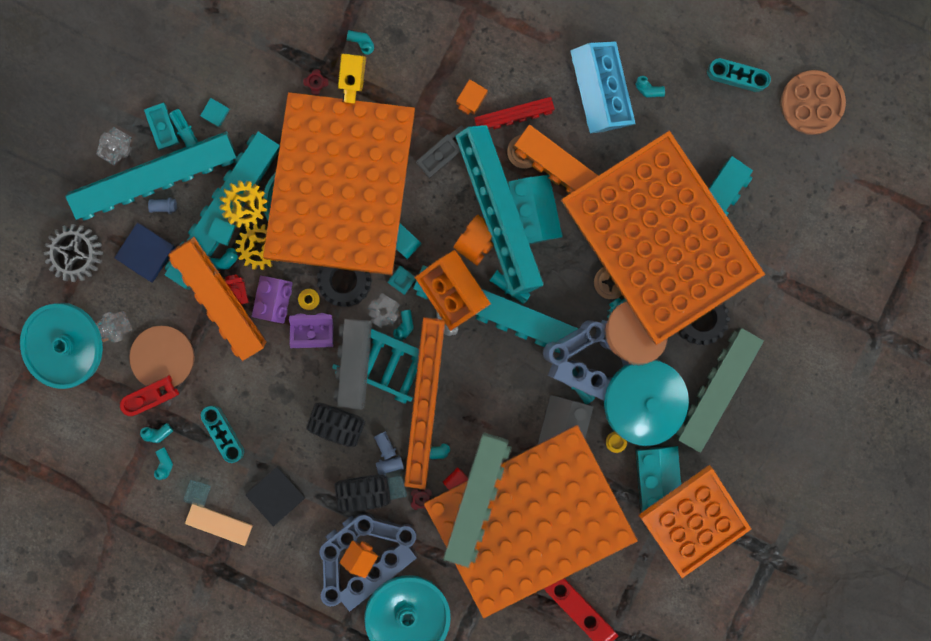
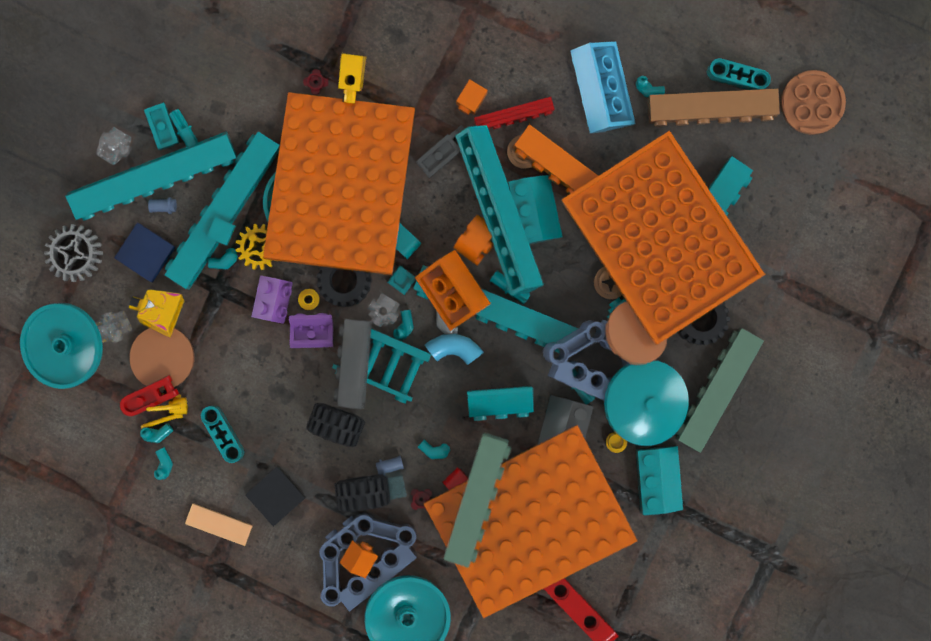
orange brick [169,237,267,361] -> none
clear light blue tile [183,480,211,508] -> none
teal tile [200,98,230,128] -> none
yellow gear [219,180,267,228] -> none
red bracket [225,274,249,305] -> none
teal arm [347,30,374,55] -> none
sand blue pin [374,431,397,460] -> none
orange tile [404,317,445,489] -> none
orange plate [639,465,752,578] -> none
none -> yellow torso [129,290,184,338]
none -> yellow plant [141,393,188,428]
none -> medium azure cylinder [425,334,484,365]
none -> teal slope [467,386,534,421]
none -> medium nougat brick [647,89,780,127]

